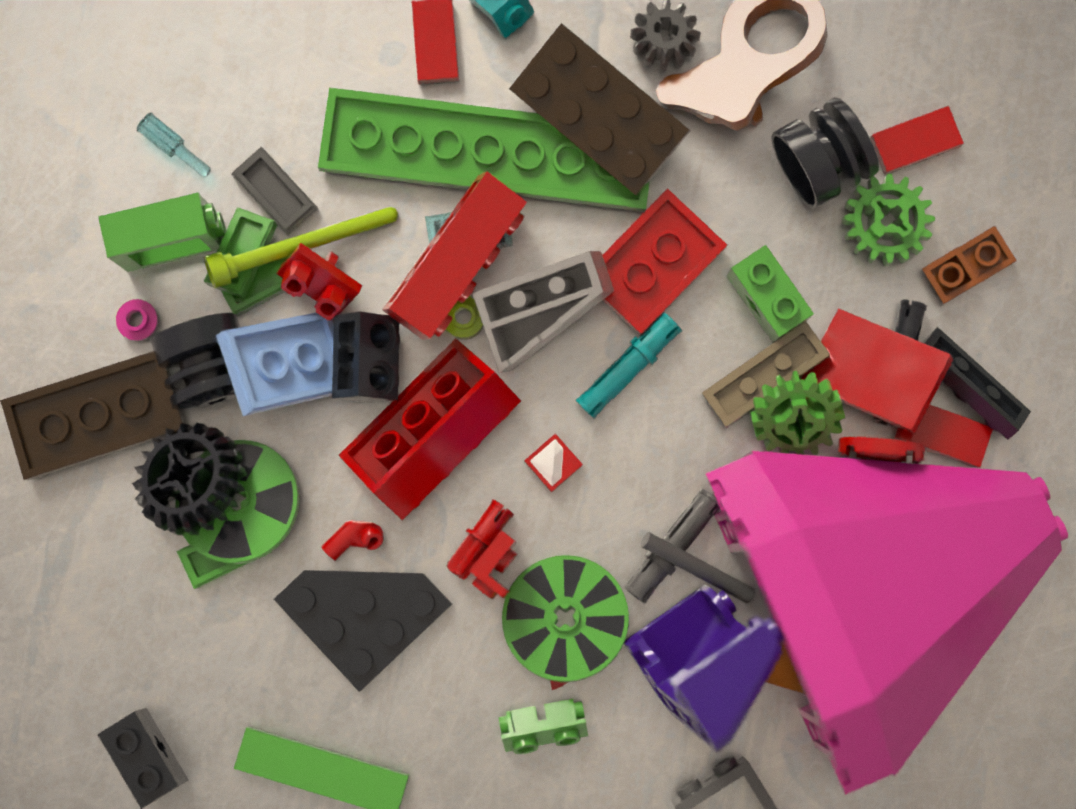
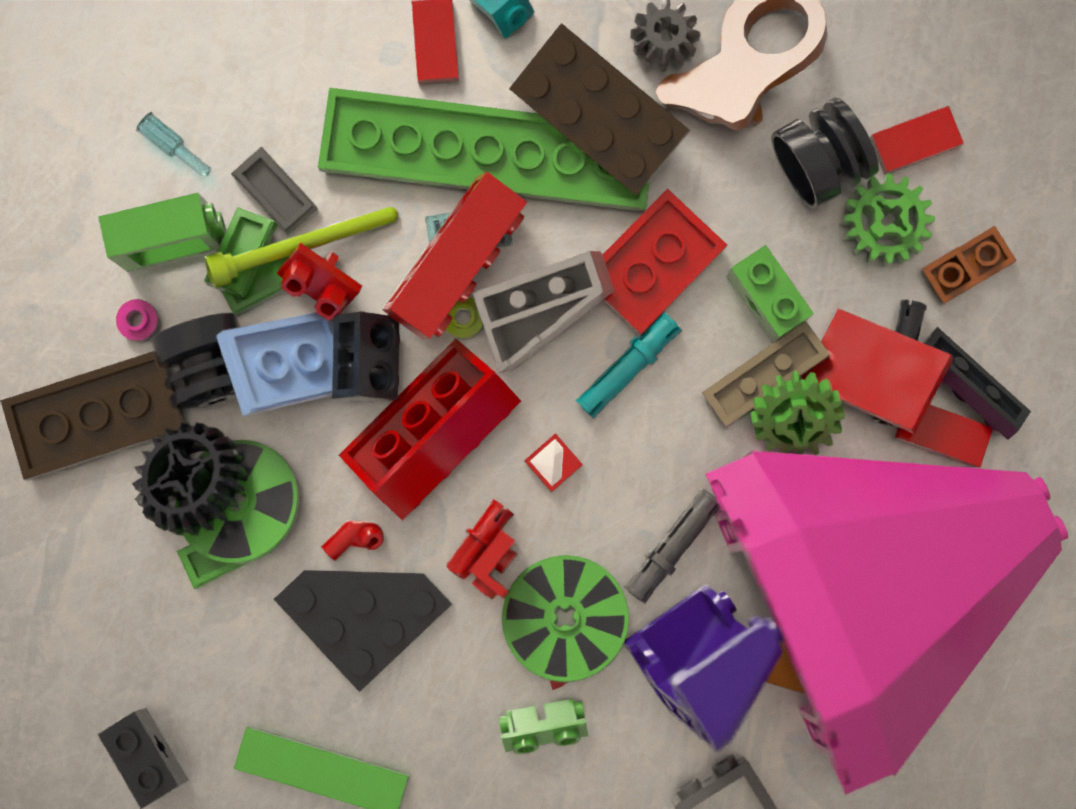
dark grey bar [641,532,755,603] -> none
red tile [838,436,925,464] -> none

